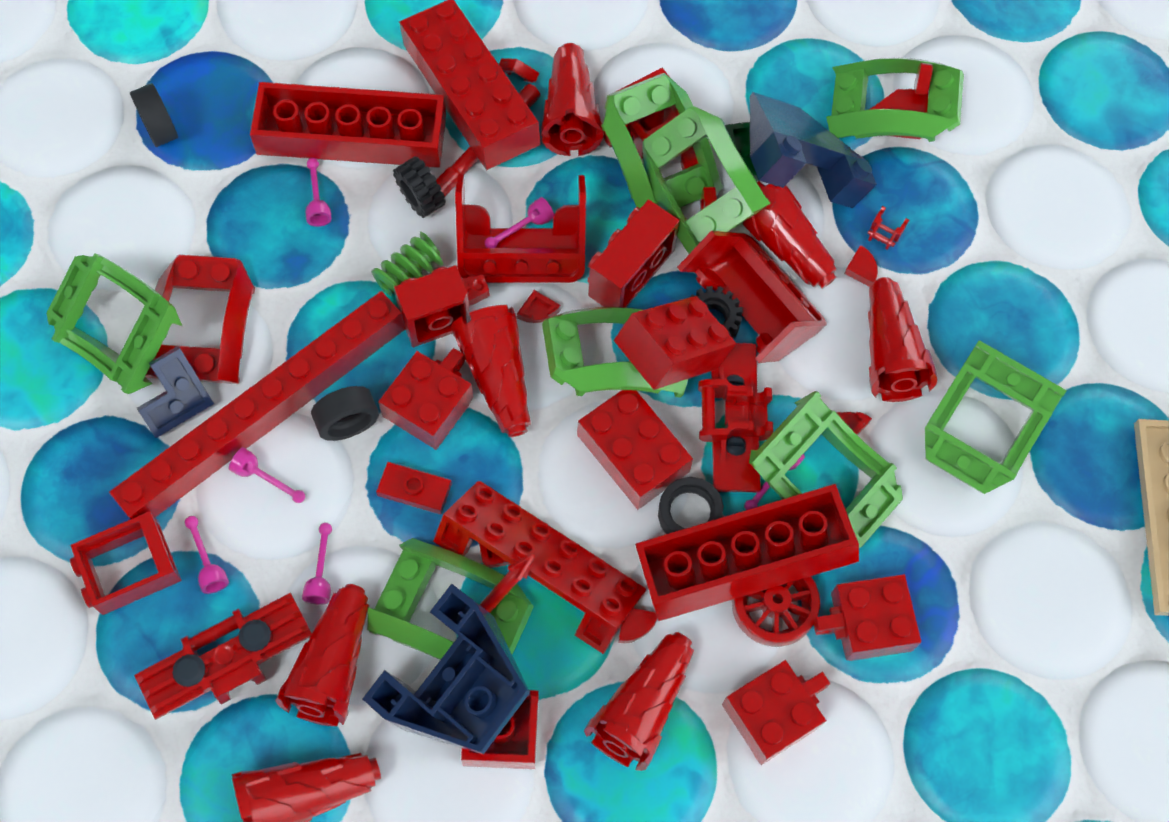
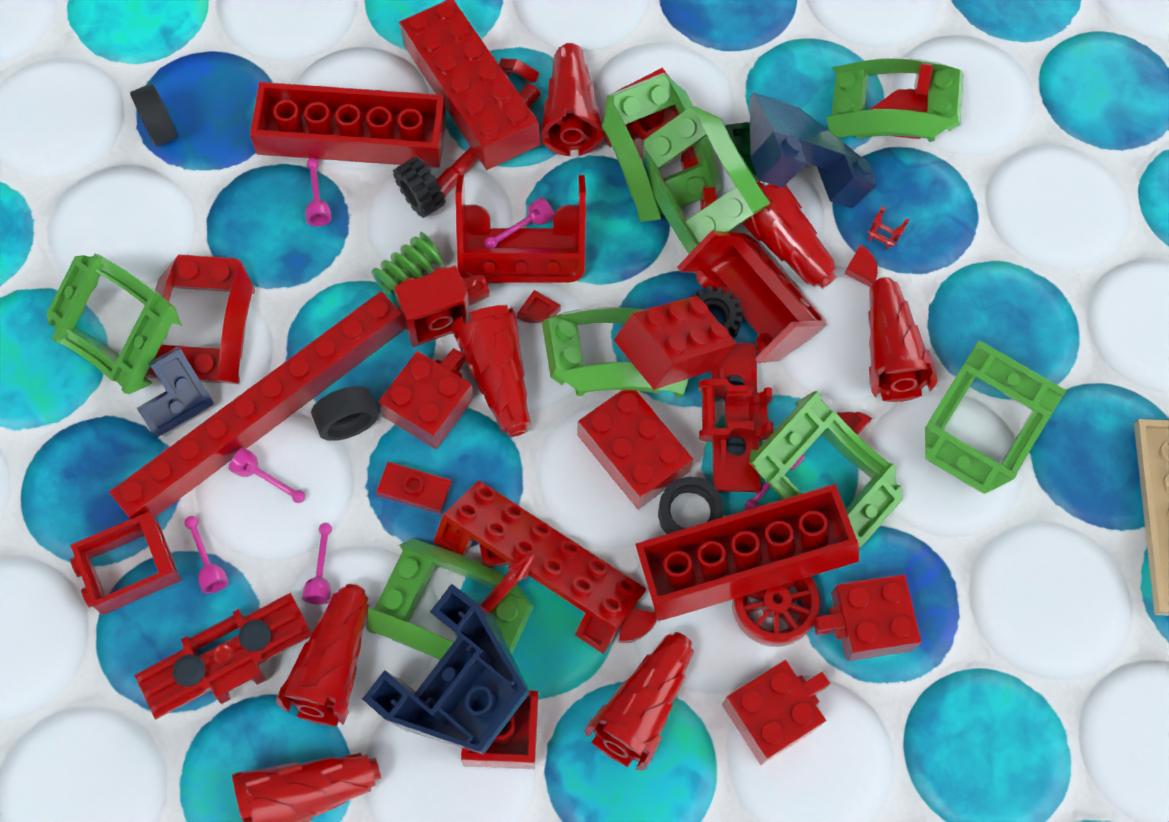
red brick [587,199,680,308] -> none

